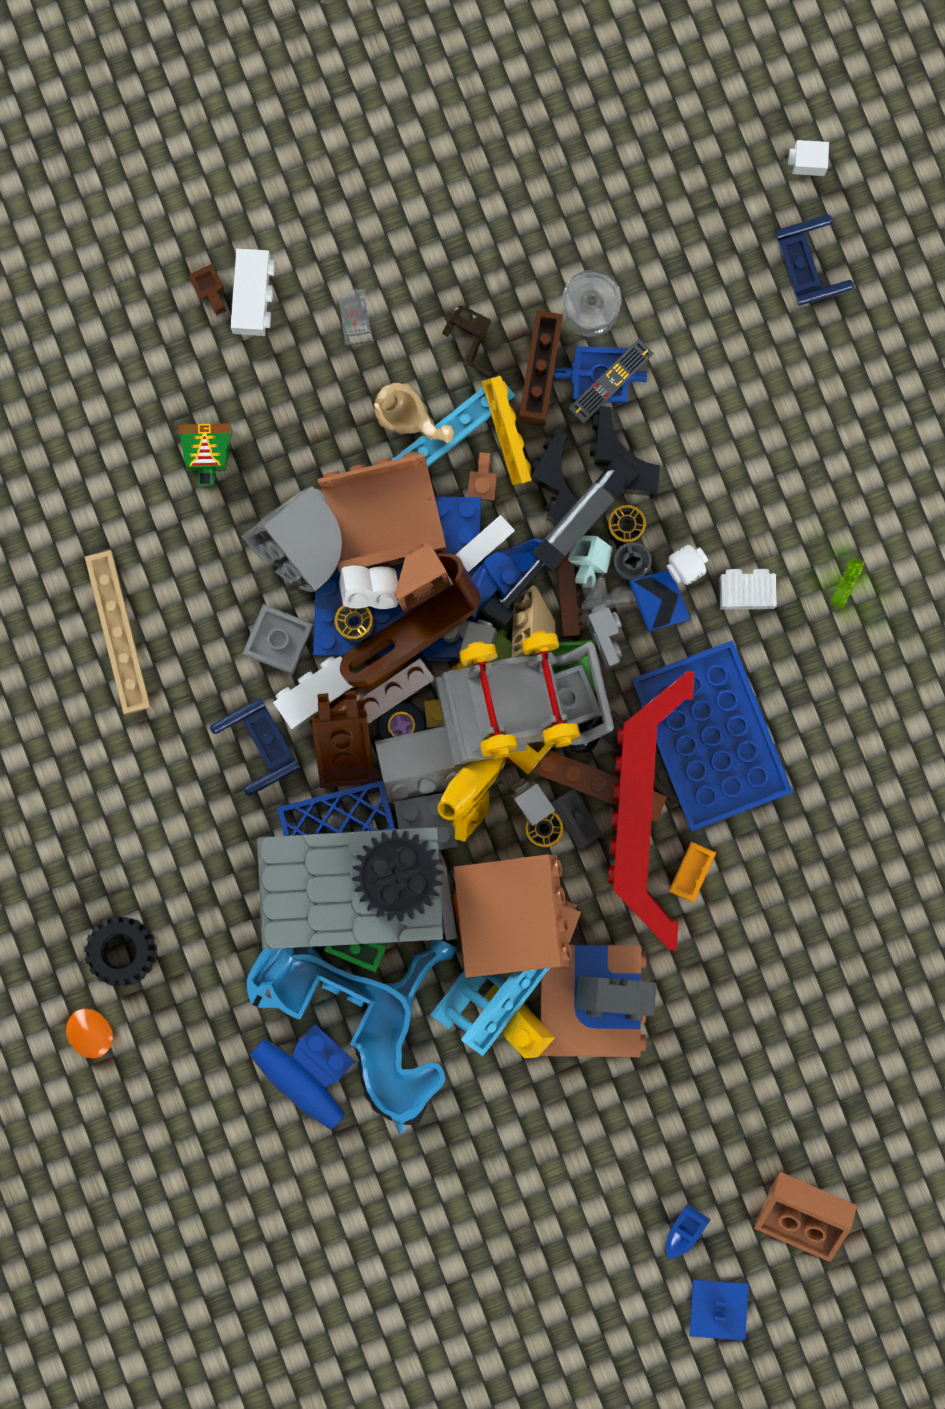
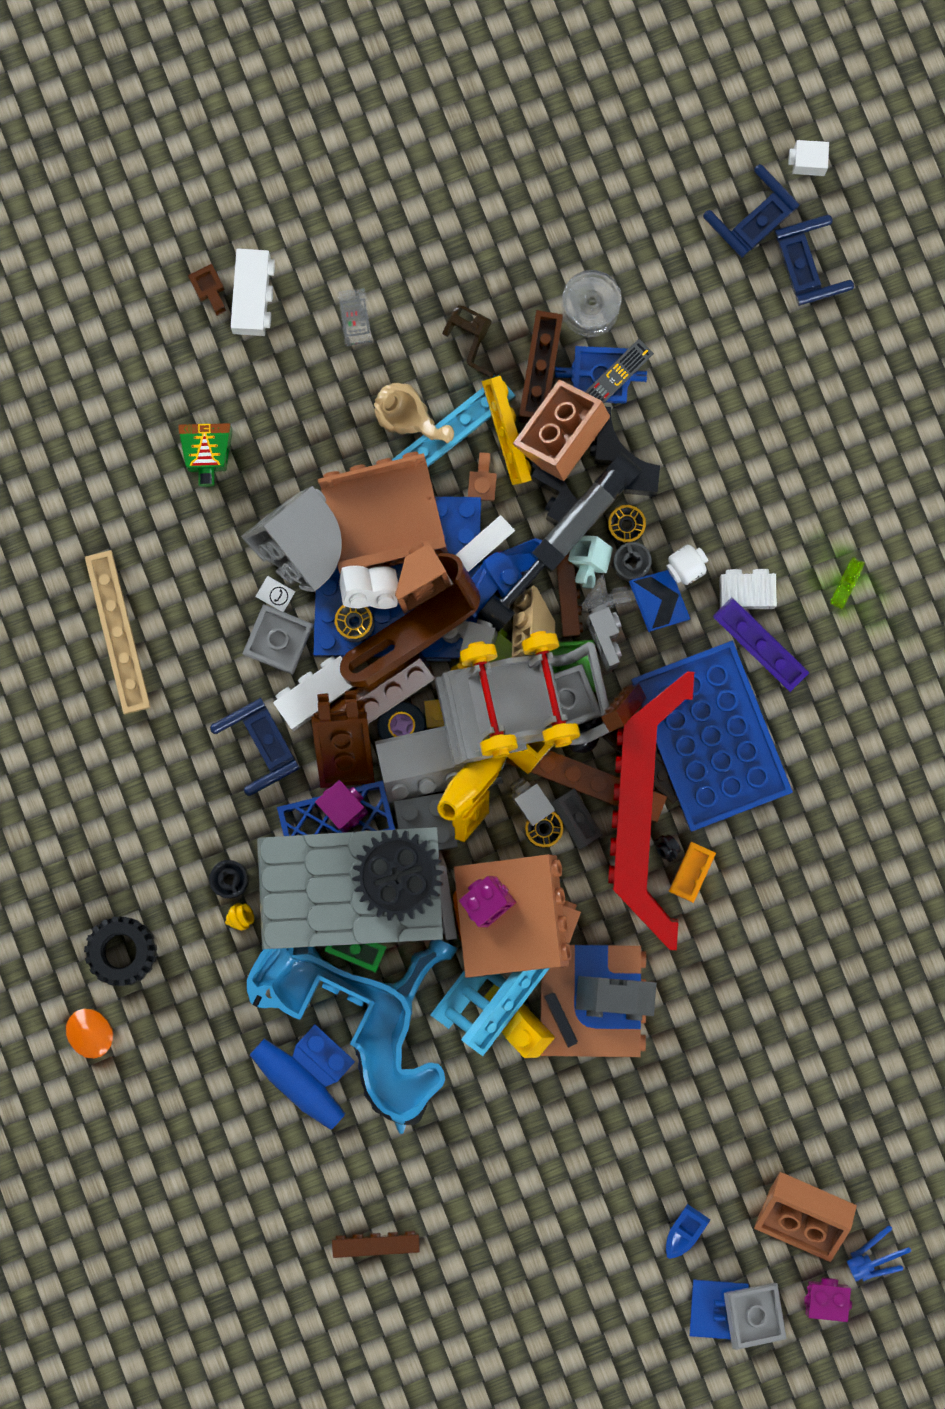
none -> black wheel [209,860,249,899]
none -> yellow plate [225,903,254,931]
none -> white sticker [255,576,295,612]
none -> magenta head [315,780,369,833]
none -> reddish brown piece [332,1230,420,1258]
none -> magenta head [459,876,516,927]
none -> nougat slope [513,379,610,481]
none -> black tile [544,992,578,1048]
none -> reddish brown piece [601,683,646,732]
none -> black plate [654,834,681,862]
none -> dark blue plate [703,164,800,258]
none -> dark purple tile [713,597,809,692]
none -> light grey plate [724,1283,787,1350]
none -> magenta head [804,1278,852,1322]
none -> blue plant [846,1226,911,1282]

